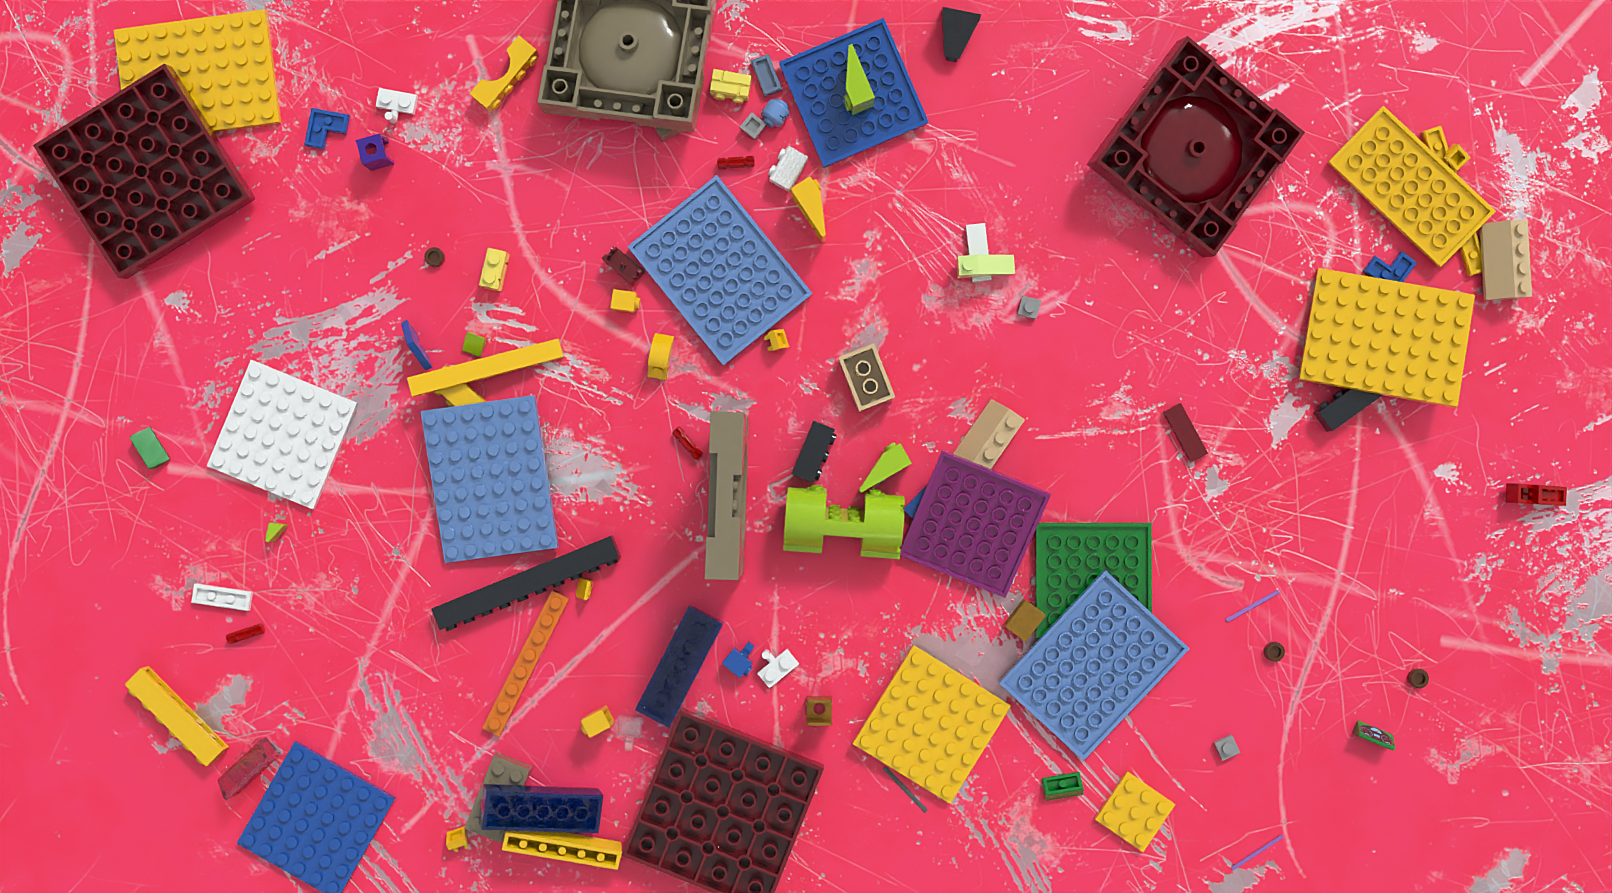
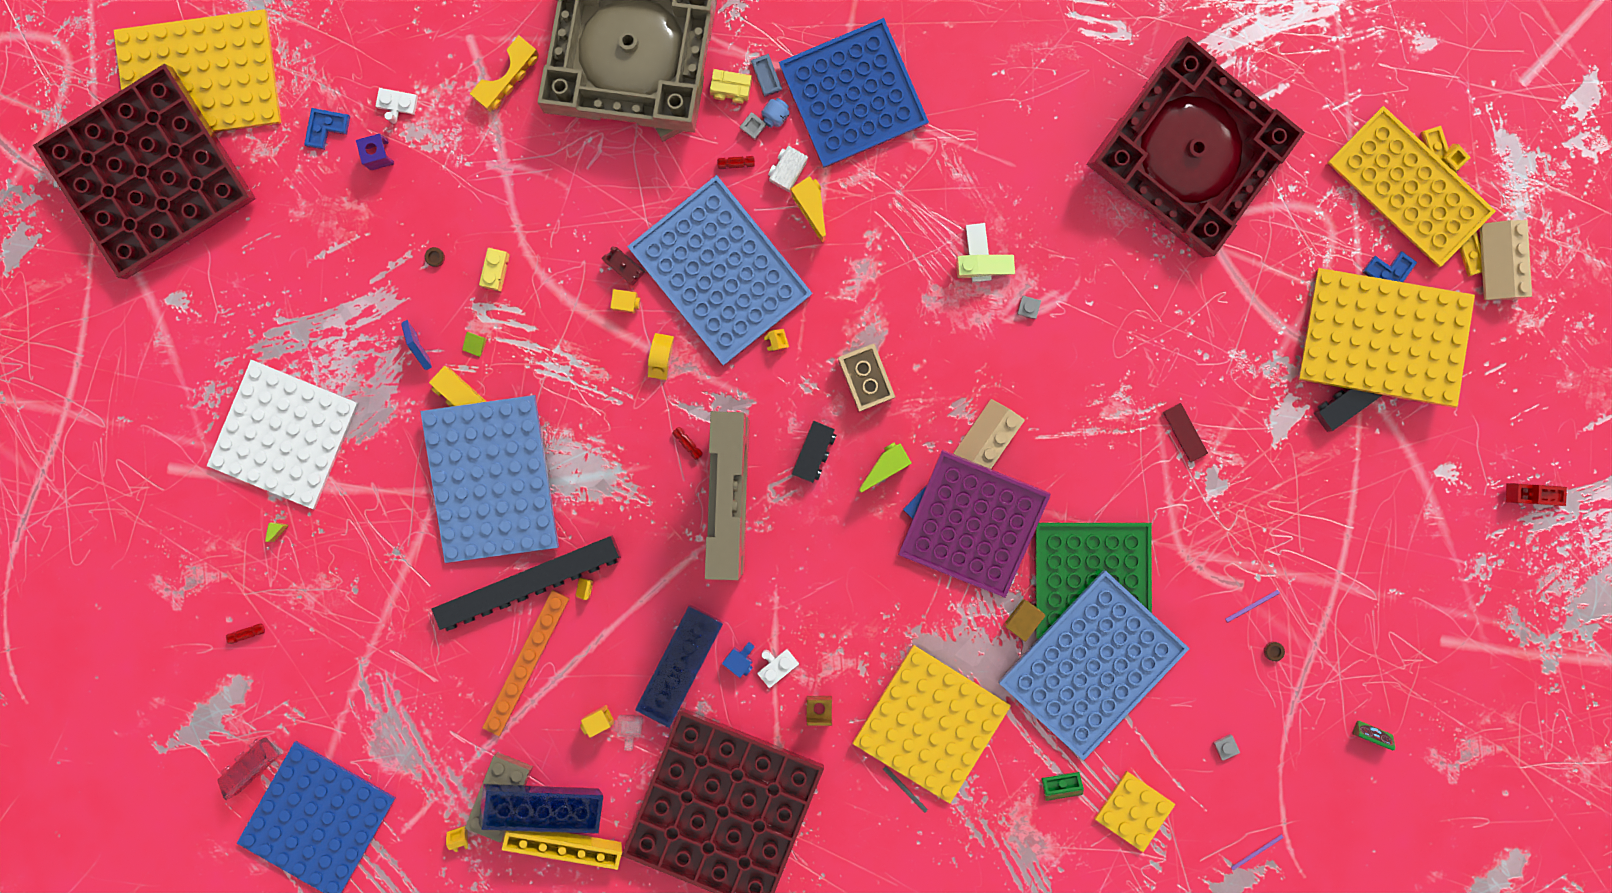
yellow brick [124,666,229,766] -> none
slope [129,427,170,469] -> none
white tile [191,583,253,611] -> none
yellow tile [407,339,564,397] -> none
lime cylinder [783,485,905,559] -> none
lime slope [843,44,875,115] -> none
black slope [941,7,981,62] -> none
reddish brown tile [1407,668,1429,688] -> none

